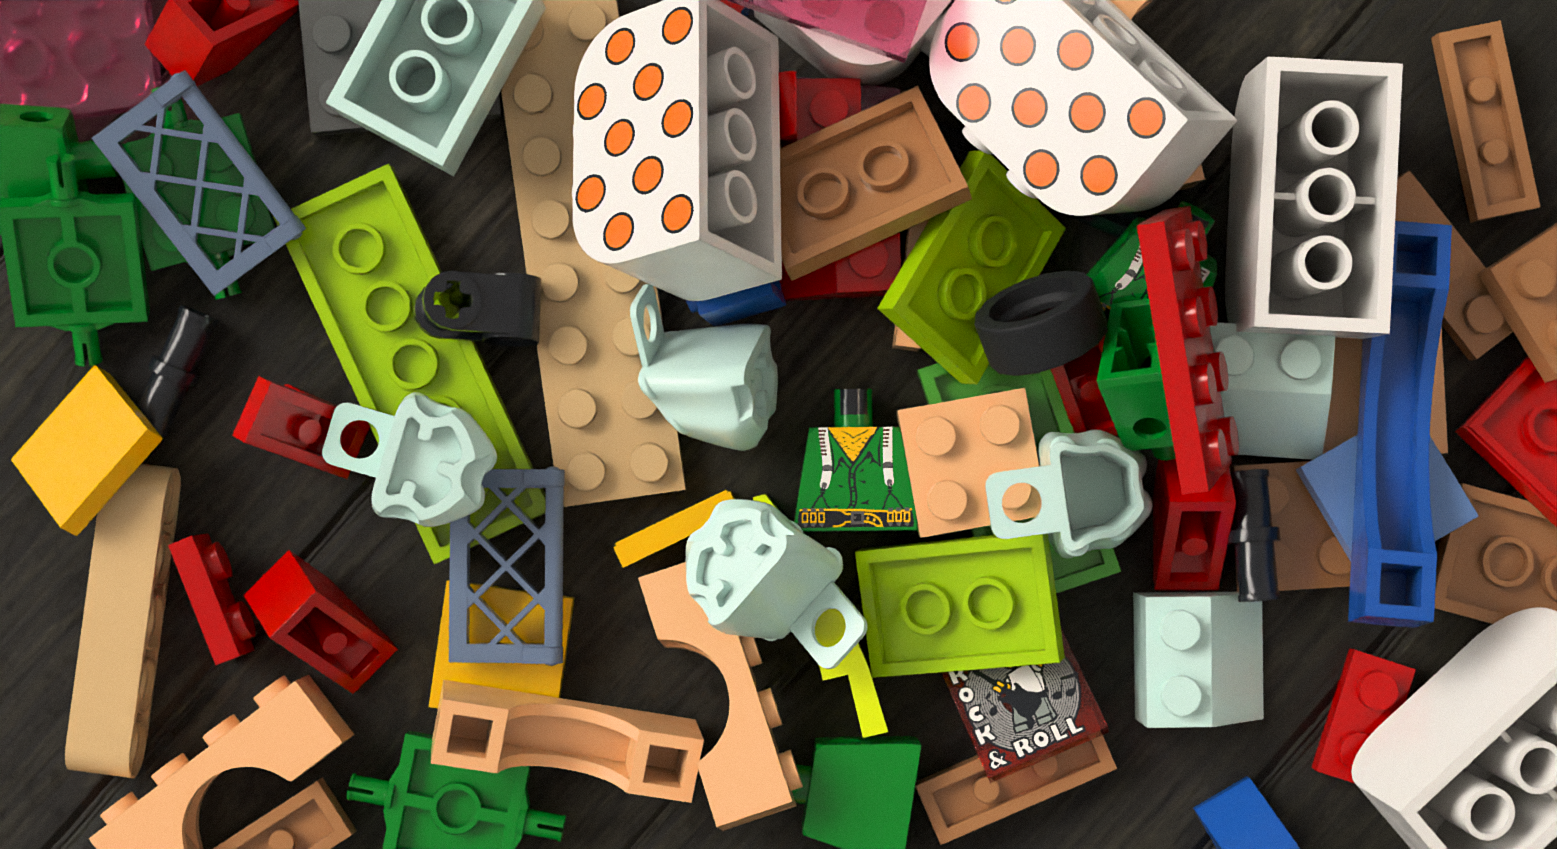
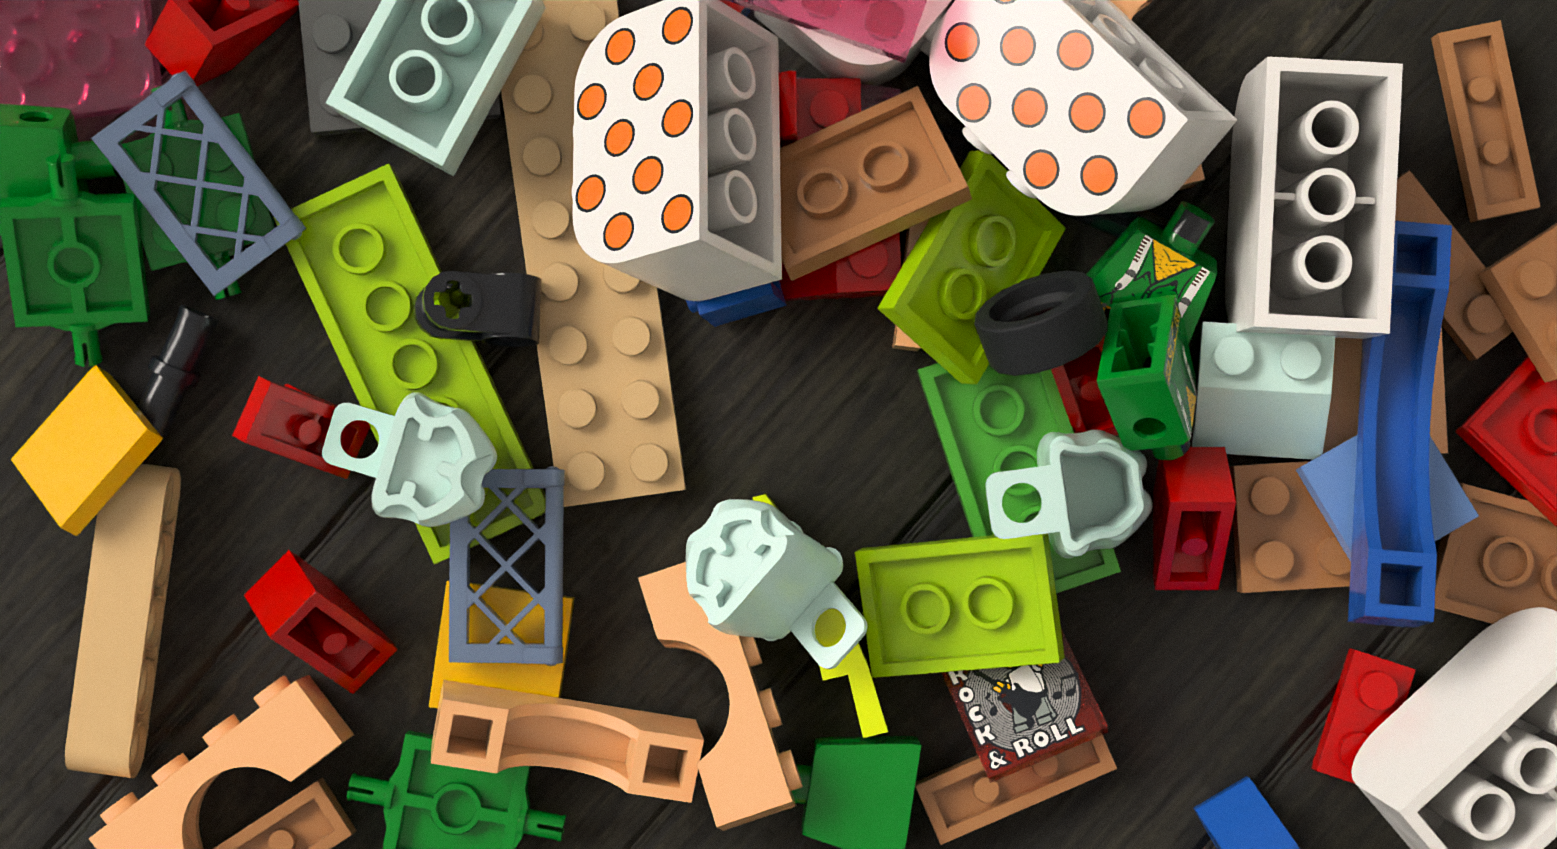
red plate [168,534,256,665] -> none
yellow tile [613,490,735,568] -> none
light aqua piece [630,284,778,451] -> none
torso [794,389,917,531] -> none
light nougat plate [897,388,1041,538] -> none
light aqua slope [1133,592,1264,728] -> none
red plate [1137,206,1239,495] -> none
black pin [1228,469,1281,602] -> none

